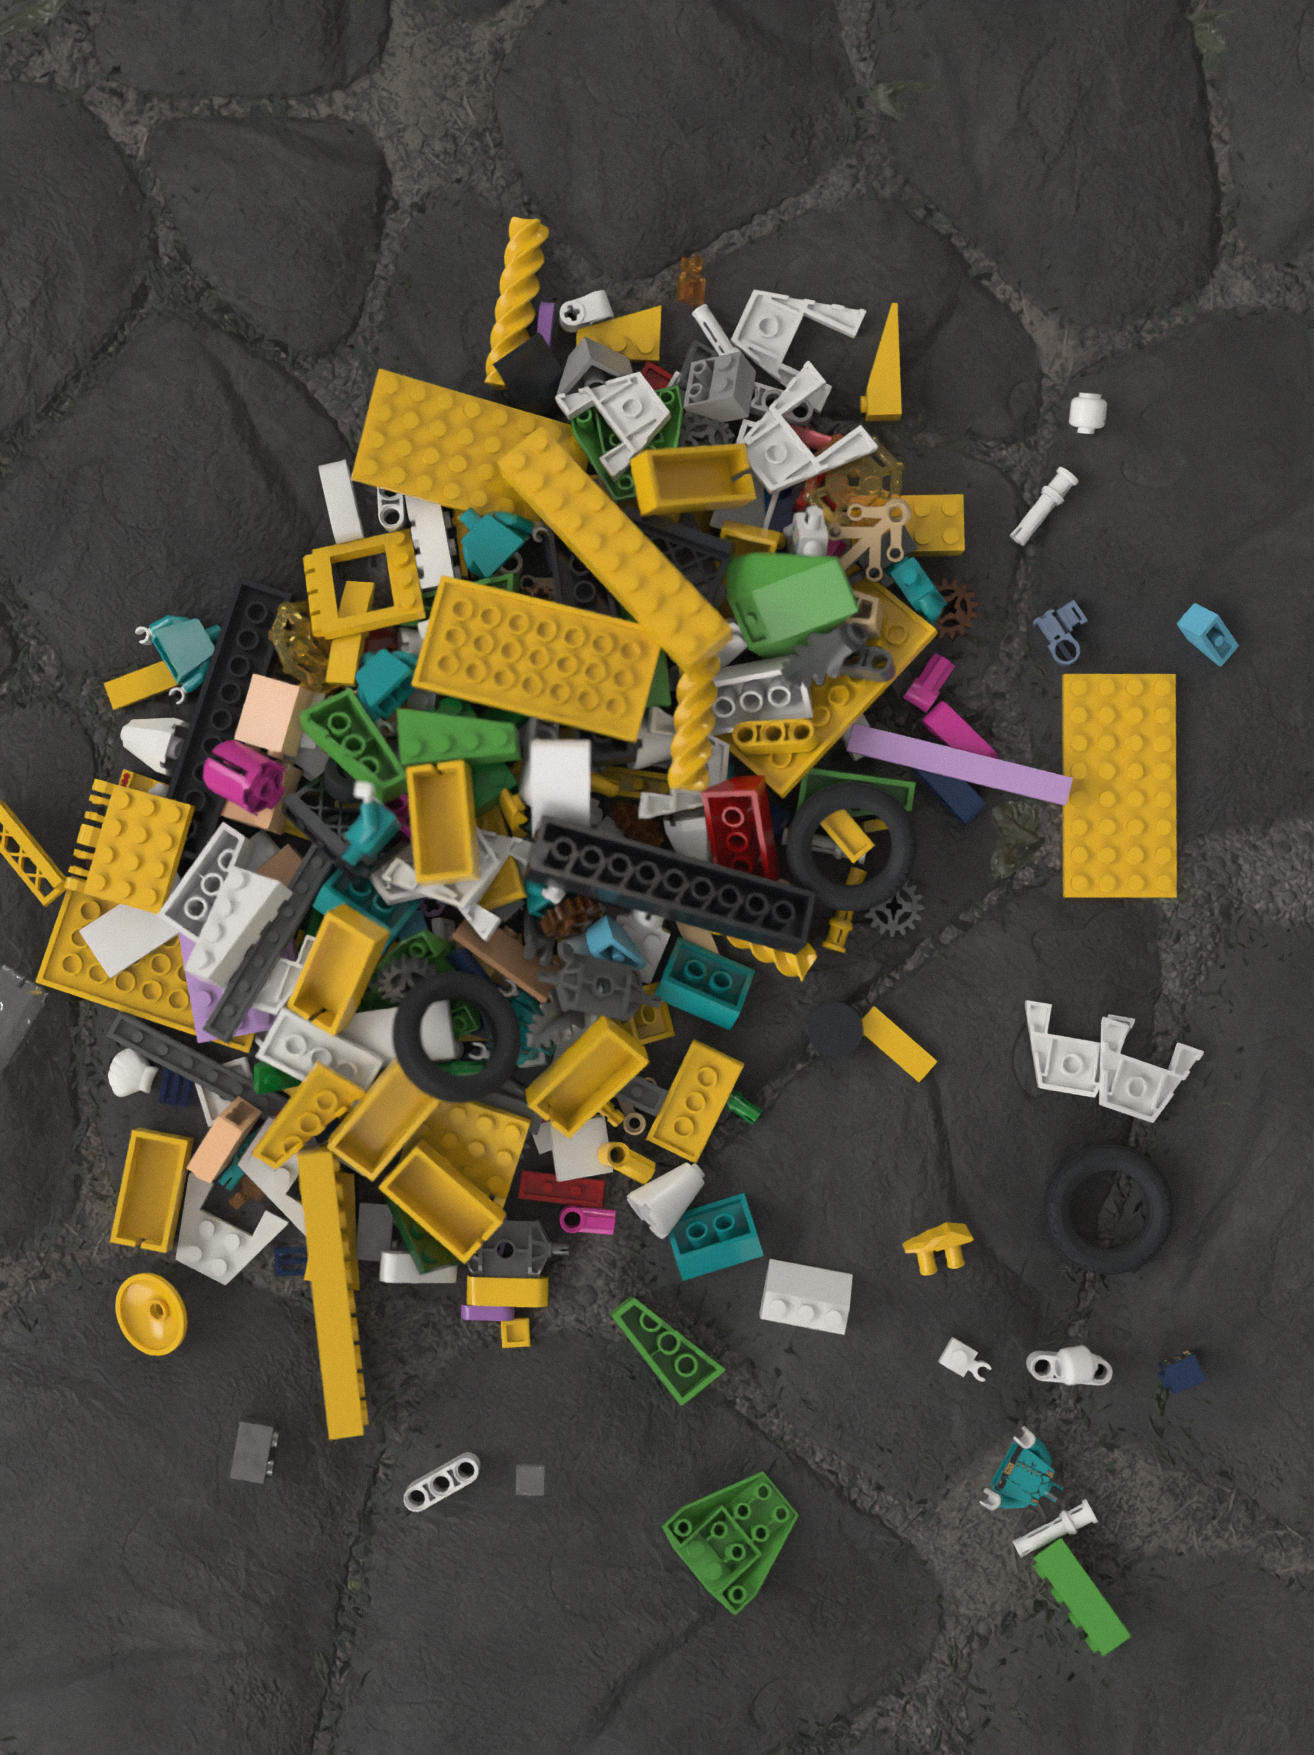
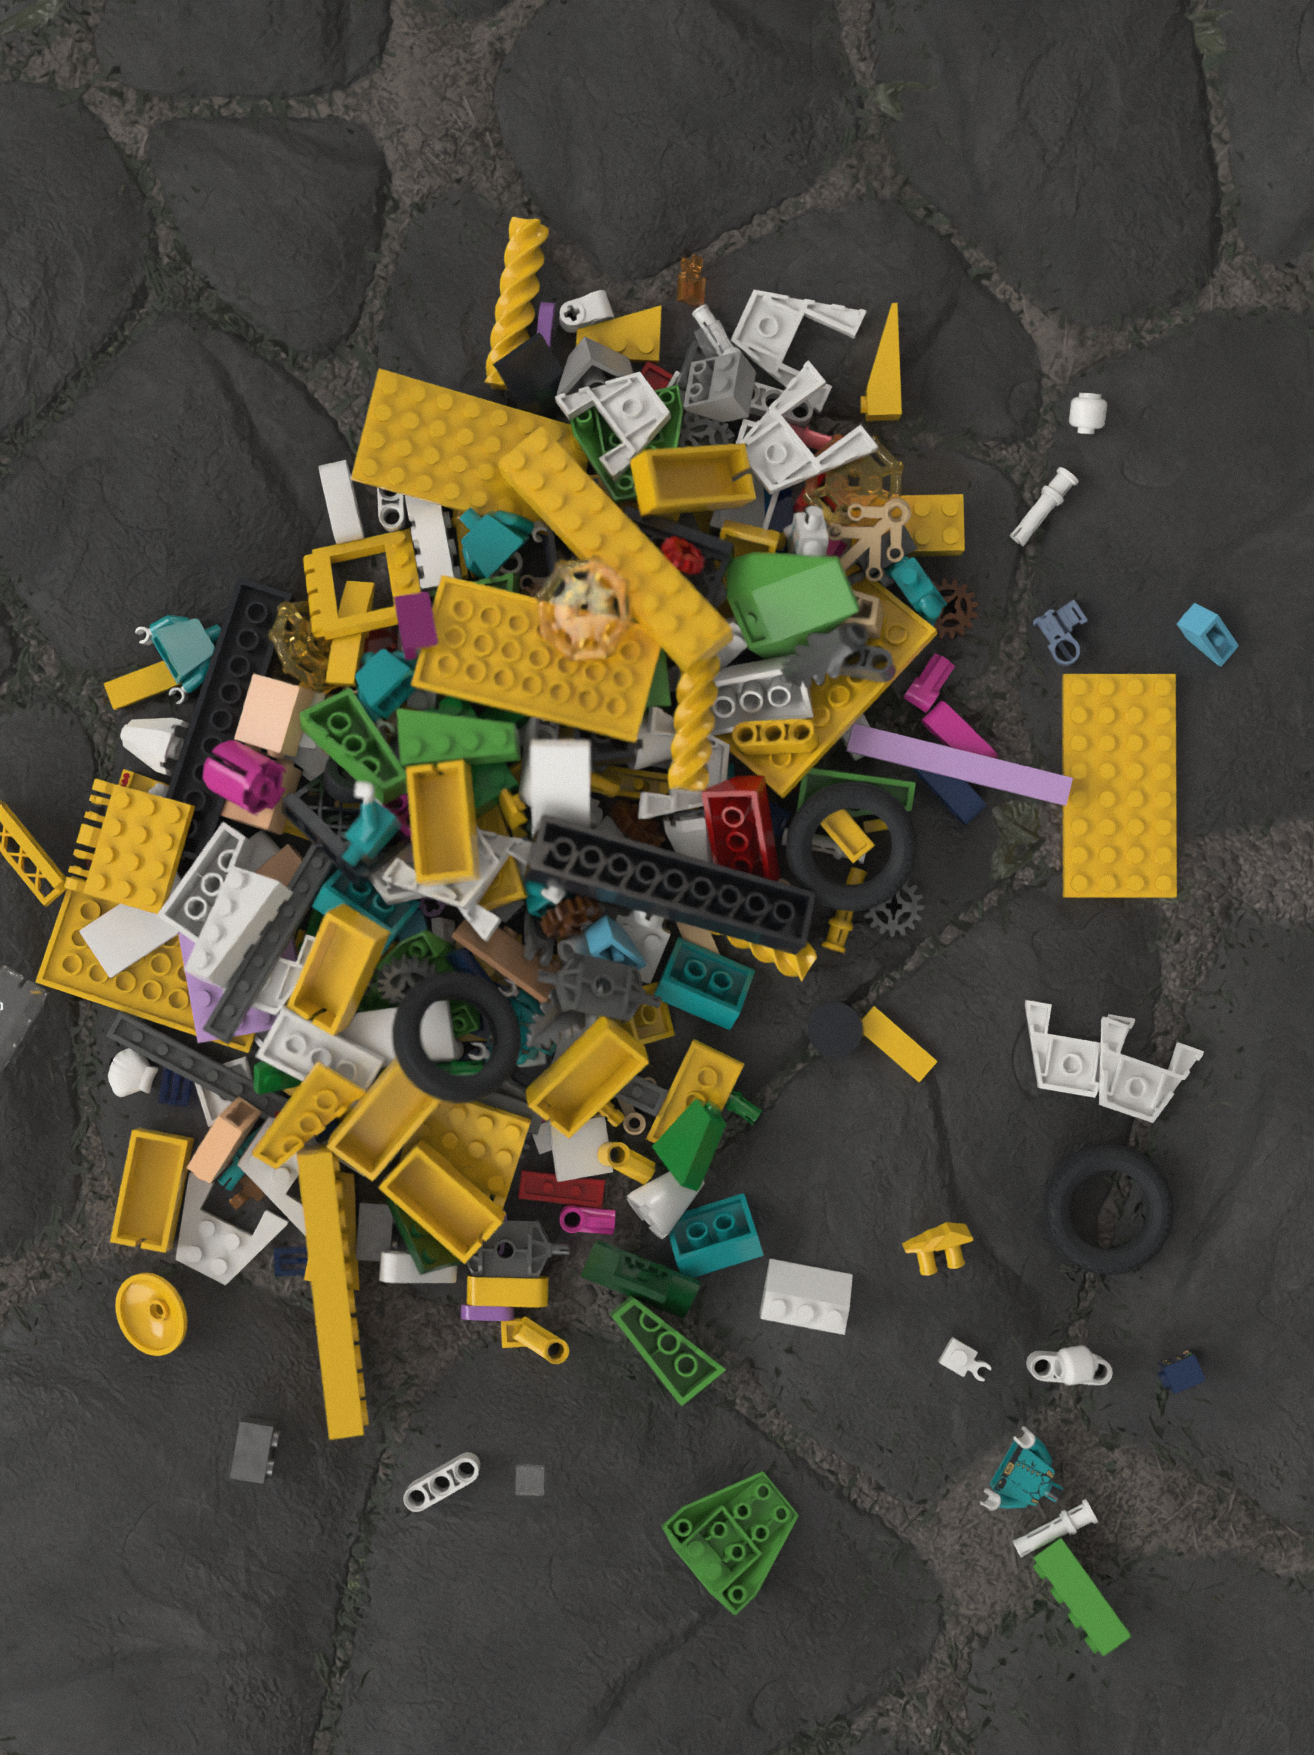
none -> magenta panel [394,592,438,661]
none -> yellow piece [512,1316,569,1364]
none -> clear yellow plate [535,555,635,663]
none -> dark green bracket [581,1240,701,1318]
none -> green slope [652,1098,727,1191]
none -> red gear [662,536,705,574]
none -> clear tile [694,320,731,359]

